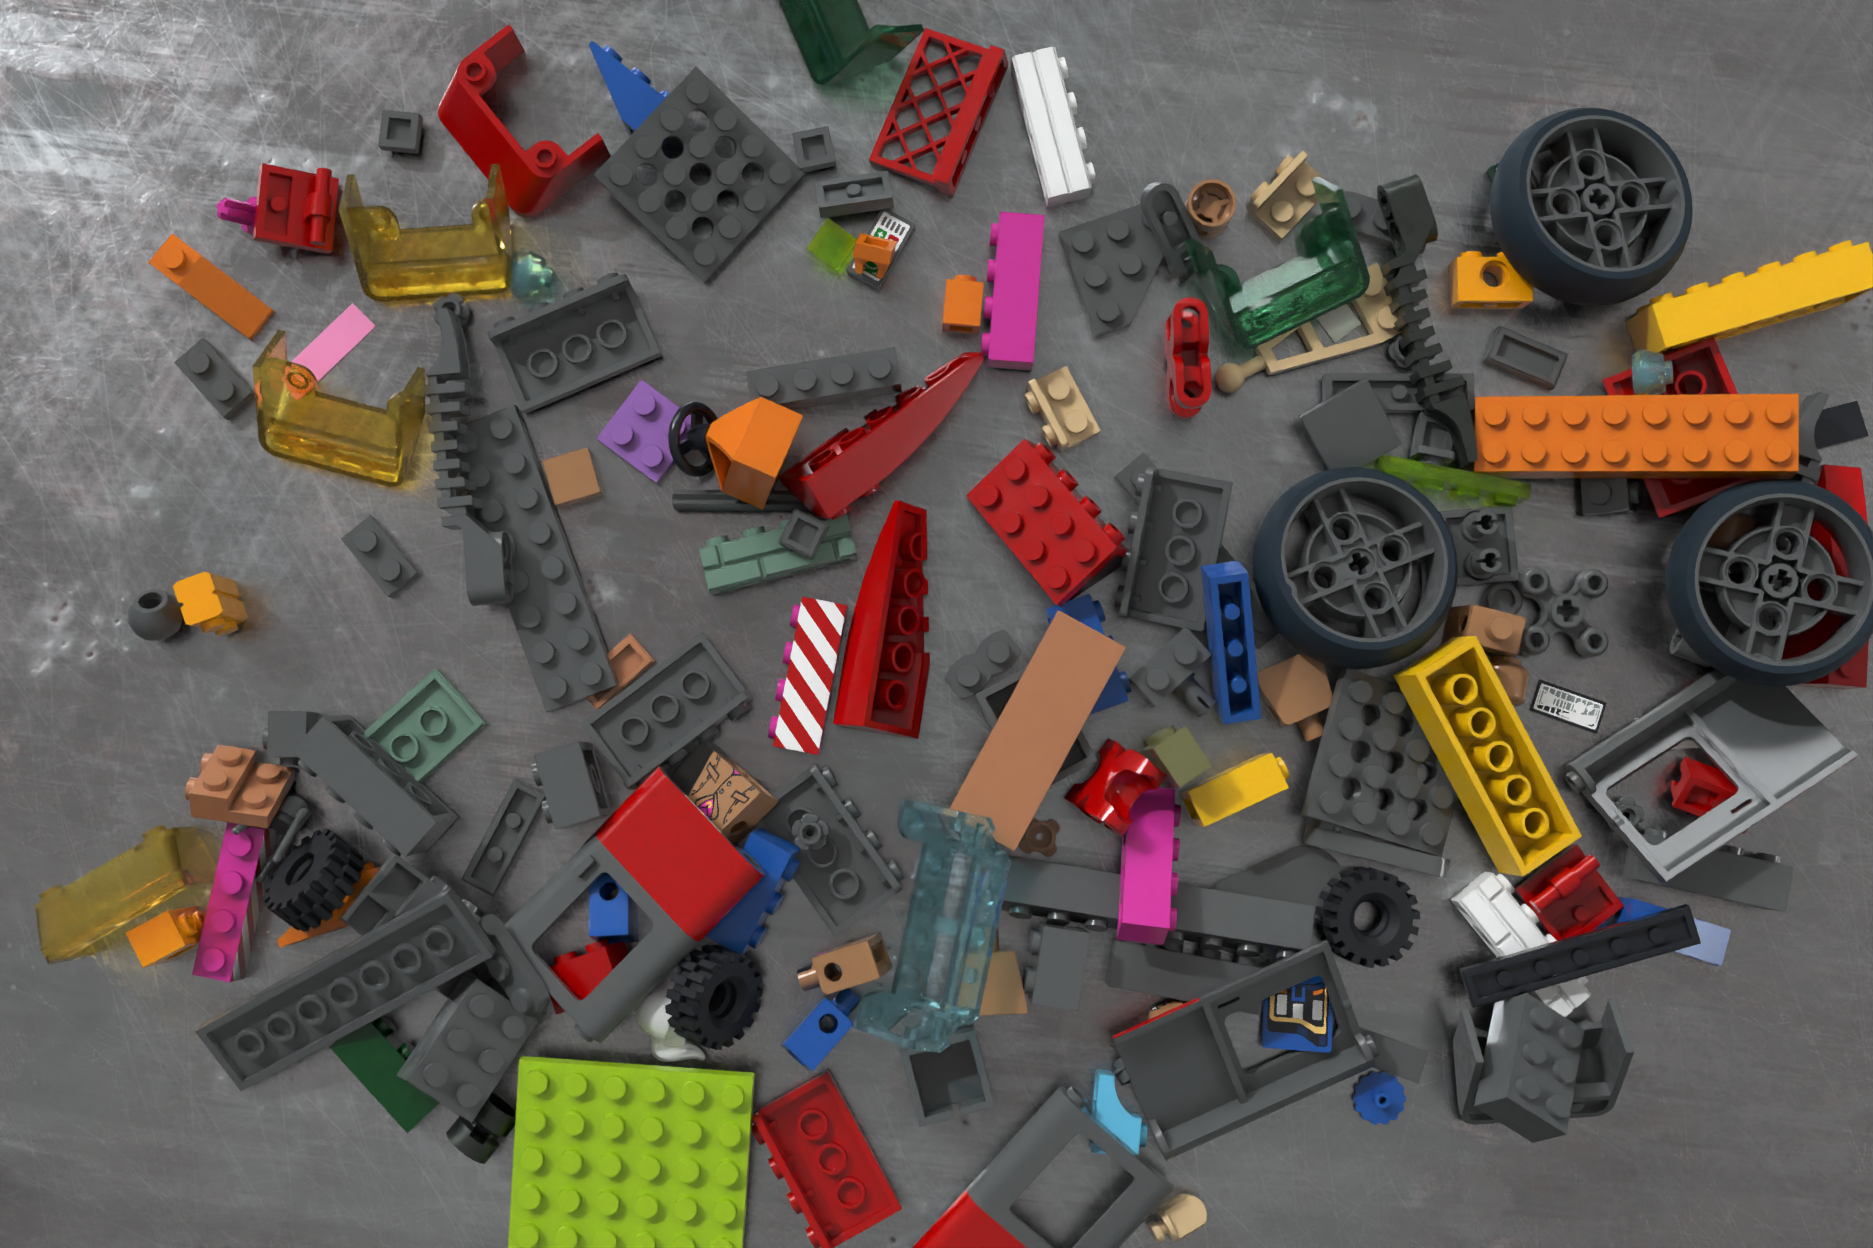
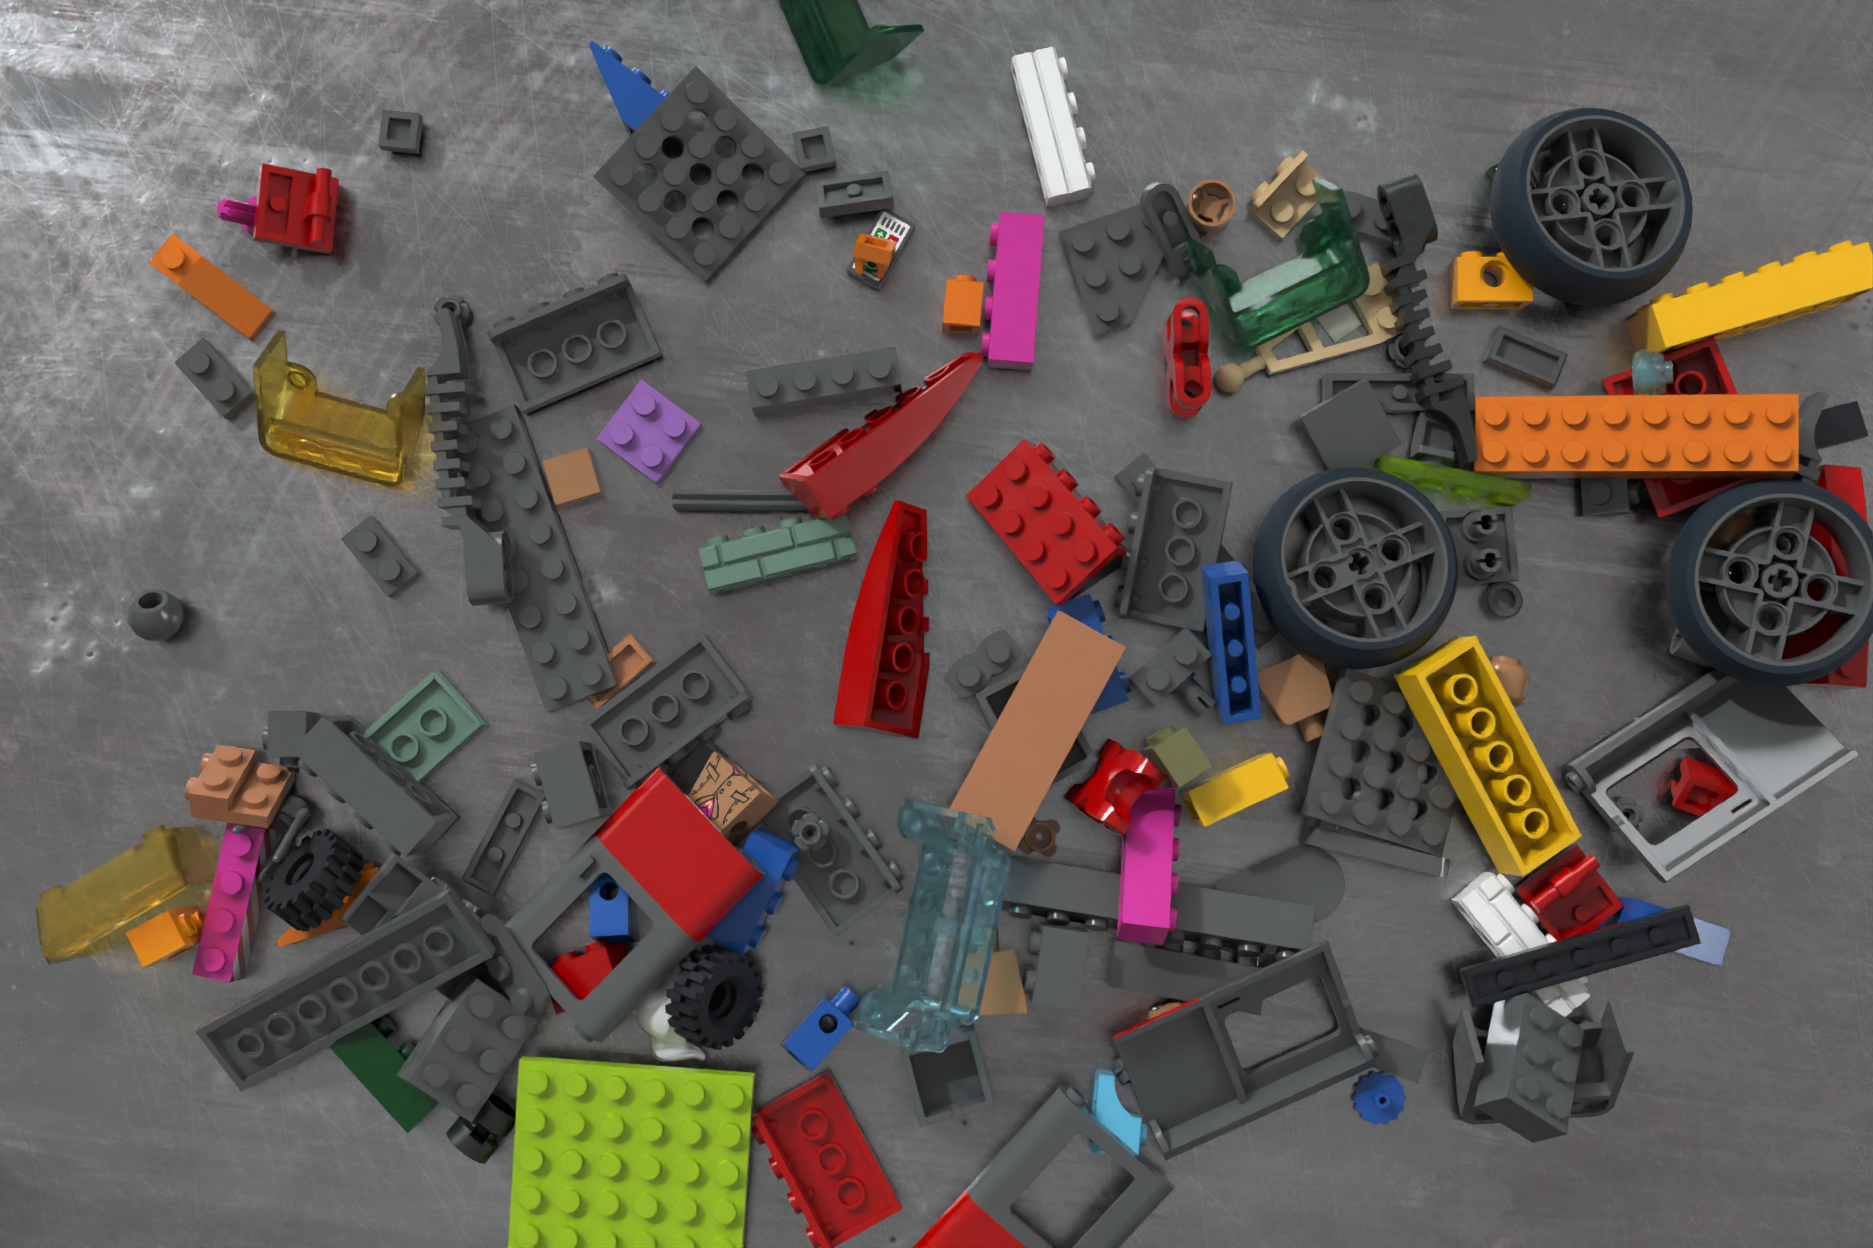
light orange brick [173,571,248,636] -> none
bright pink sticker [275,303,376,401] -> none
clear yellow windscreen [339,164,513,302] -> none
red windscreen [438,24,611,218] -> none
clear light blue cone [509,247,552,299] -> none
orange piece [668,397,803,510] -> none
brick [768,597,848,756] -> none
dark grey tile [778,508,830,560] -> none
medium nougat torso [797,932,893,995] -> none
clear neon green plate [805,218,857,270] -> none
red fence [869,28,1009,197] -> none
tan bracket [1024,365,1101,453] -> none
tan arm [1147,1194,1207,1244] -> none
sticker [1262,976,1333,1053] -> none
black tyre [1315,867,1420,968] -> none
medium nougat torso [1441,605,1526,658] -> none
dark grey gear [1516,567,1609,658] -> none
sticker [1530,680,1607,734] -> none
dark grey brick [1622,828,1794,912] -> none

